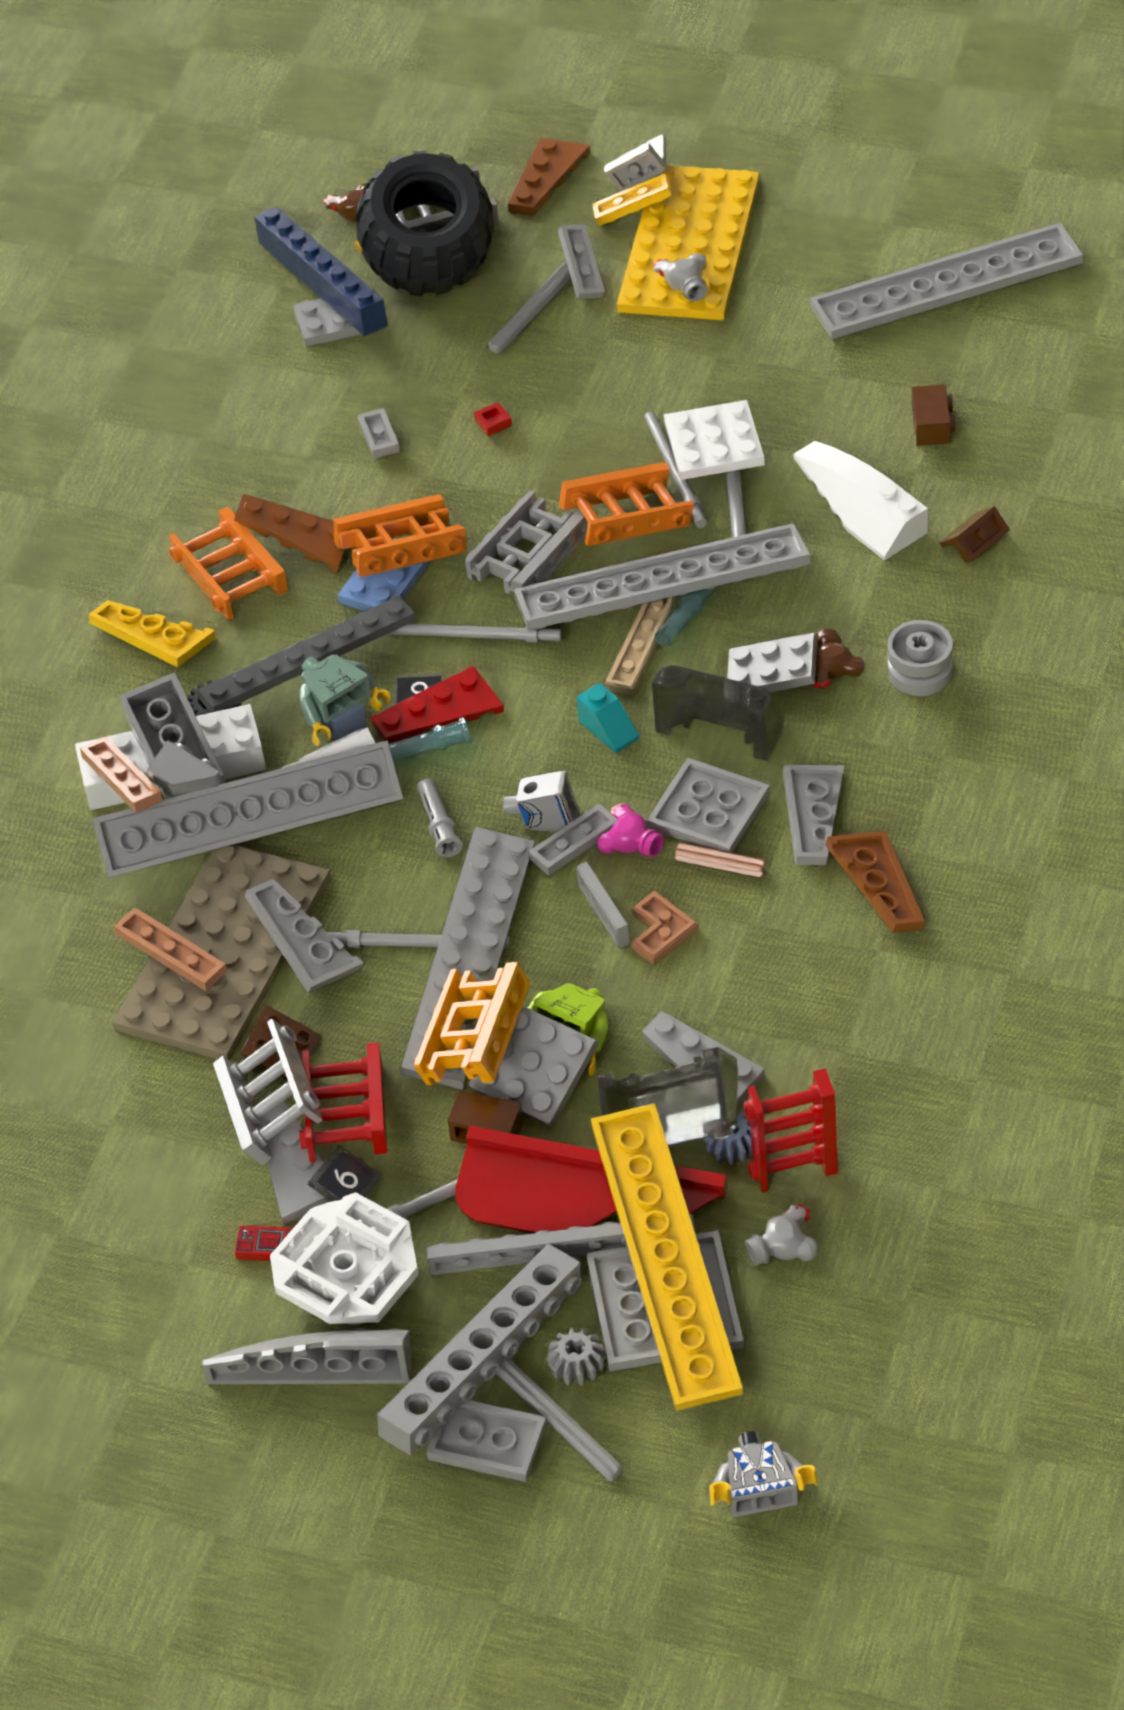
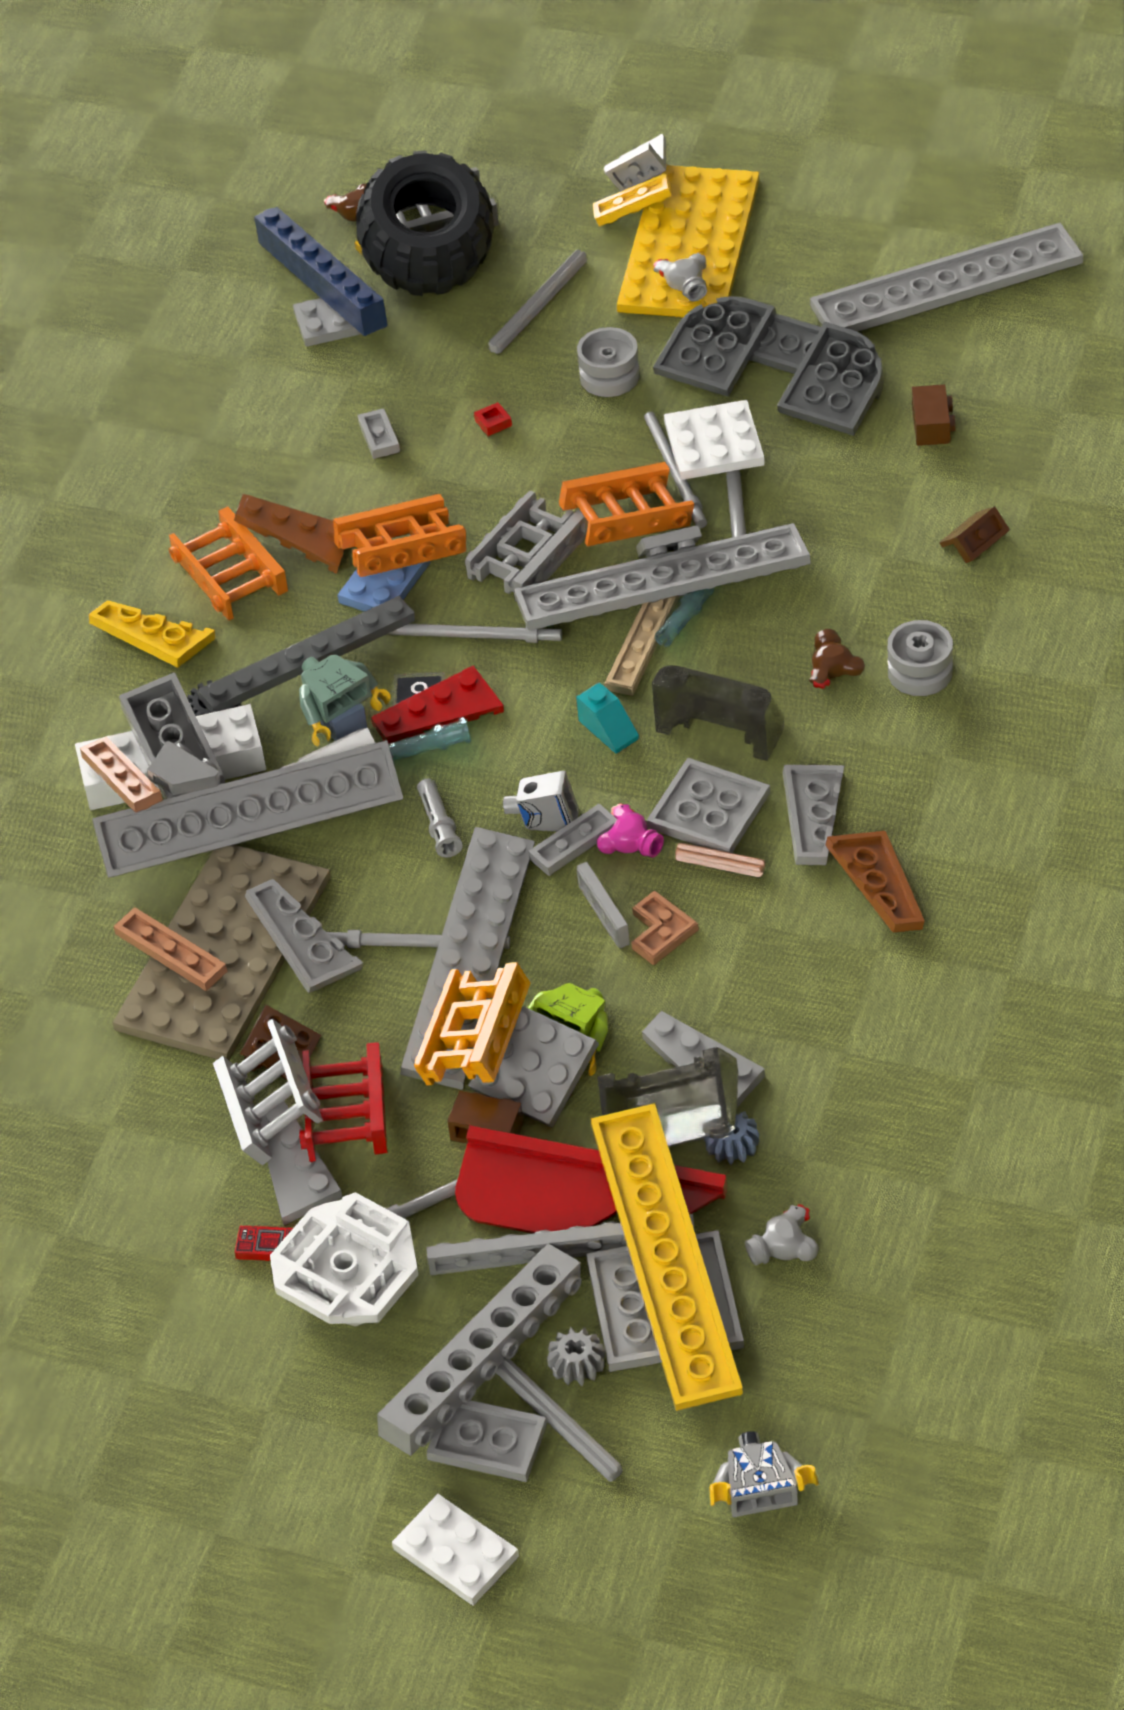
light grey wedge [202,1328,412,1384] -> none
piece [307,1145,383,1202] -> none
dark orange wing [508,137,591,216] -> none
light grey plate [558,224,605,299] -> none
plate [726,633,818,700] -> none
red fence [744,1068,838,1193] -> none
white wedge [793,441,928,561] -> none
none -> white plate [392,1494,519,1606]
none -> light grey wheel [577,327,640,397]
none -> light grey plate [636,525,701,557]
none -> dark grey plate [653,297,884,436]

